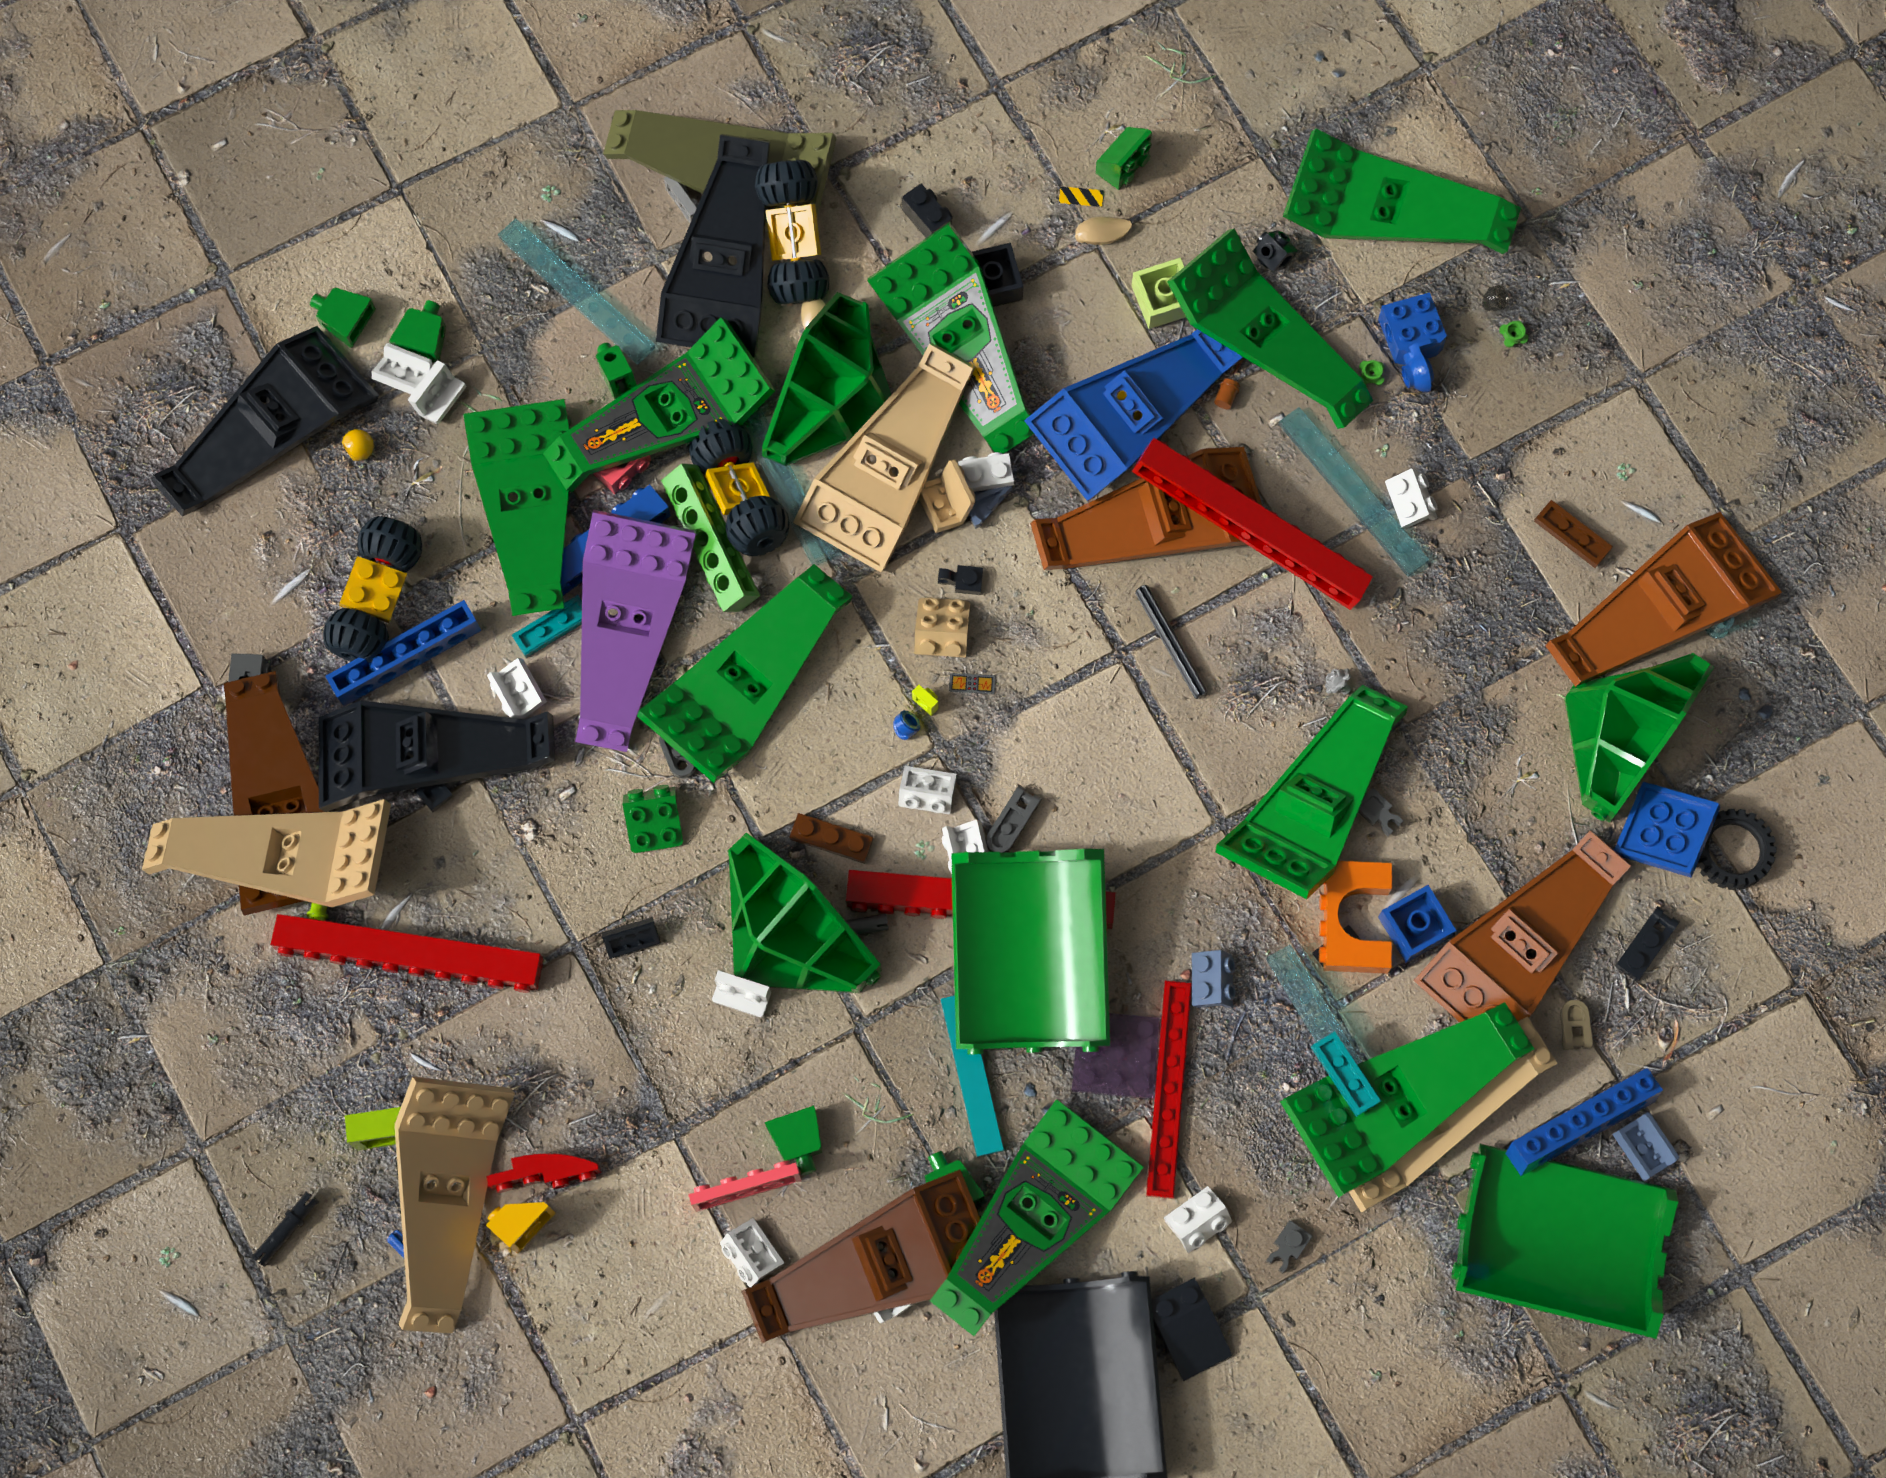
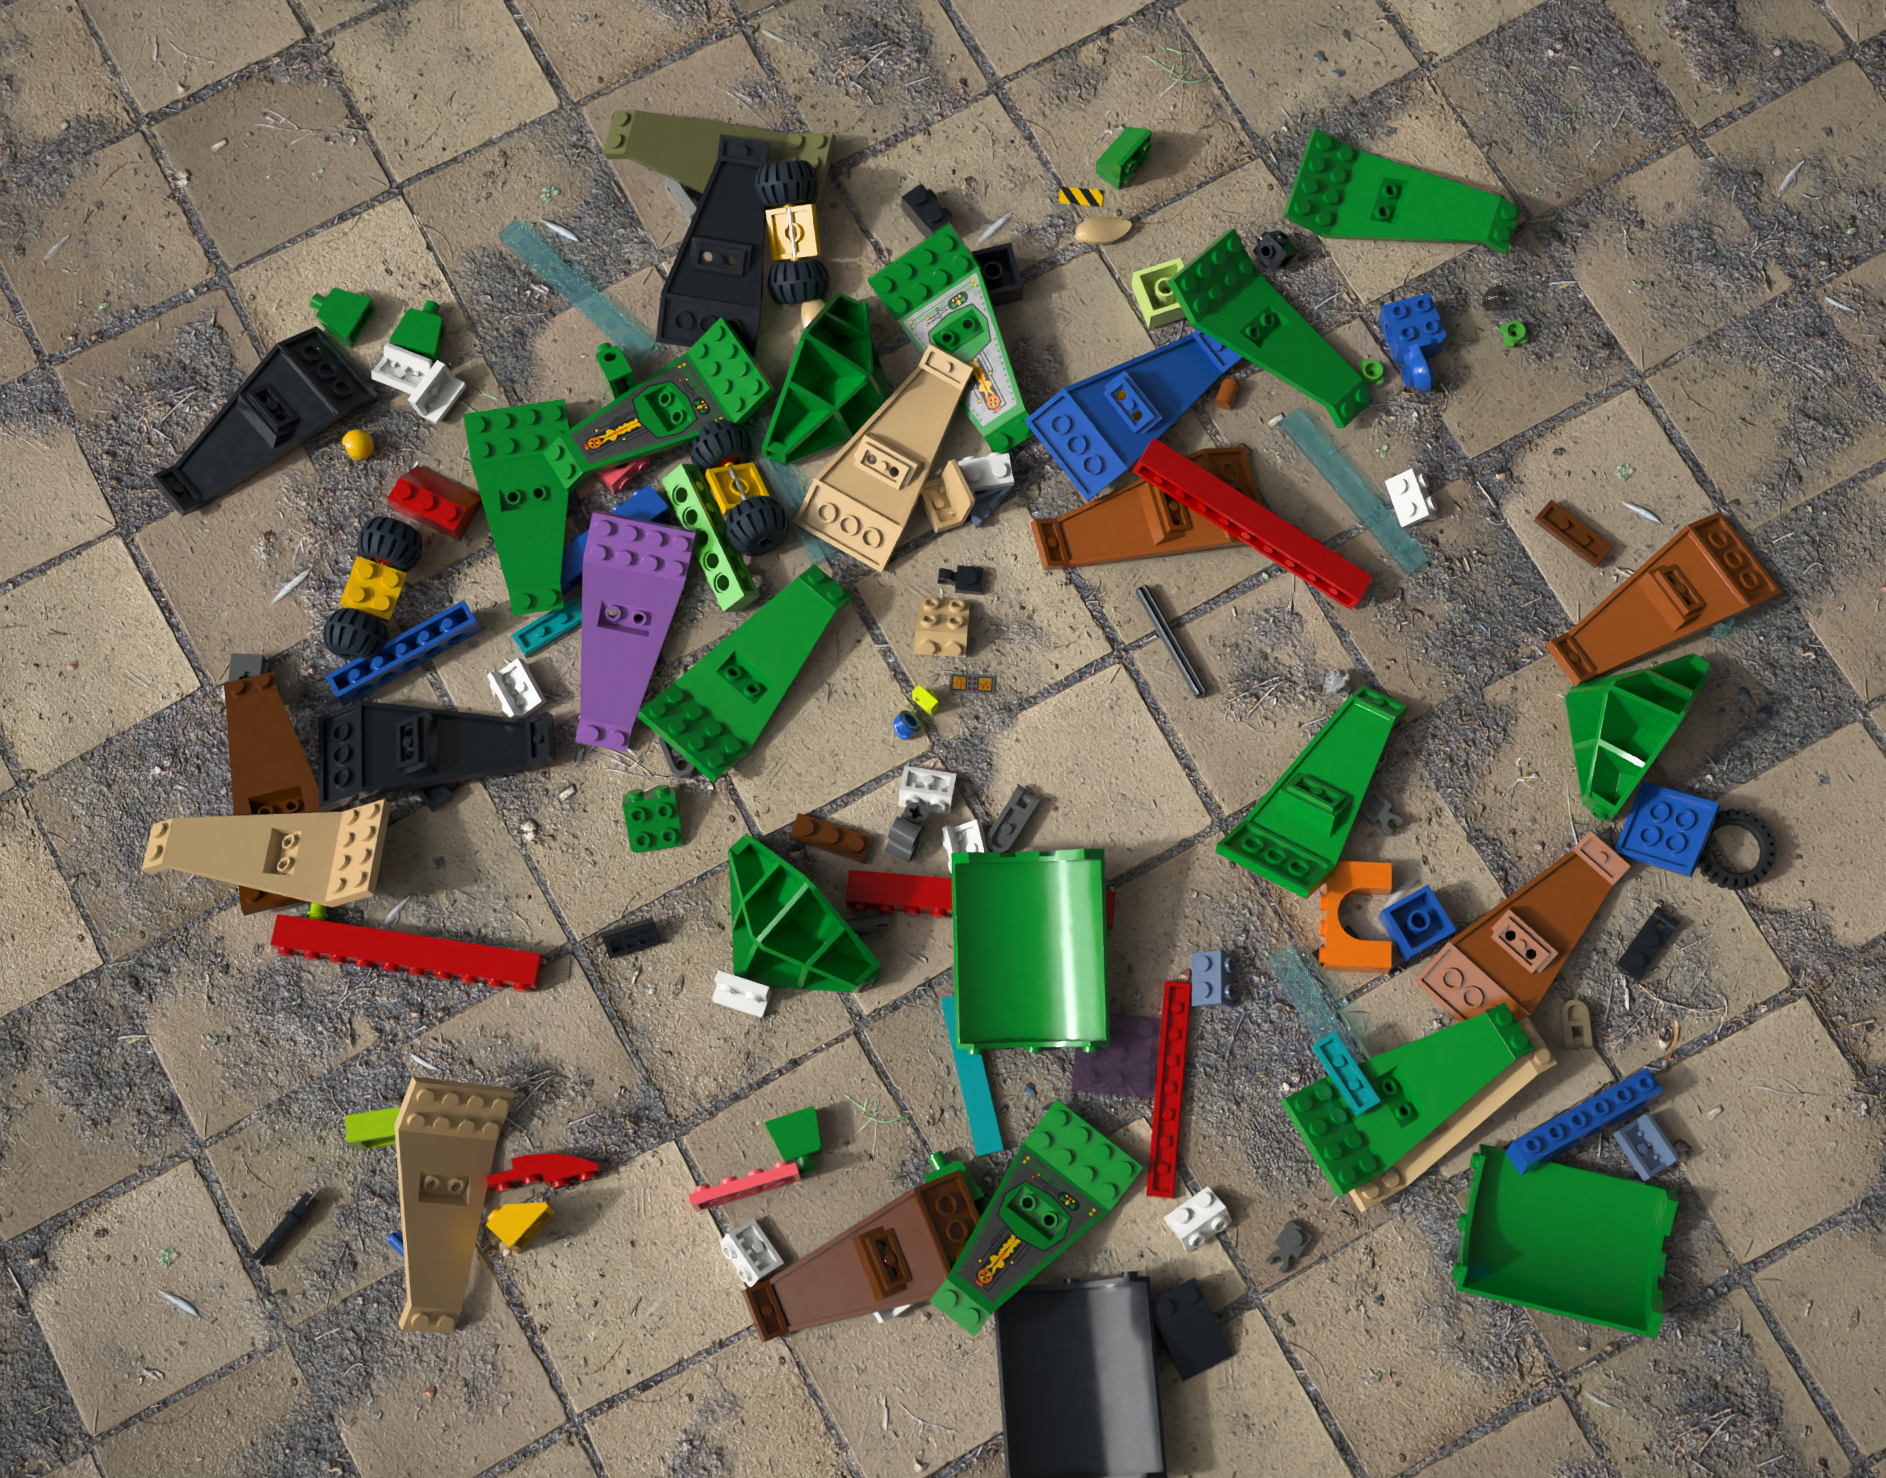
none -> red slope [387,465,482,542]
none -> dark grey piece [885,802,928,862]

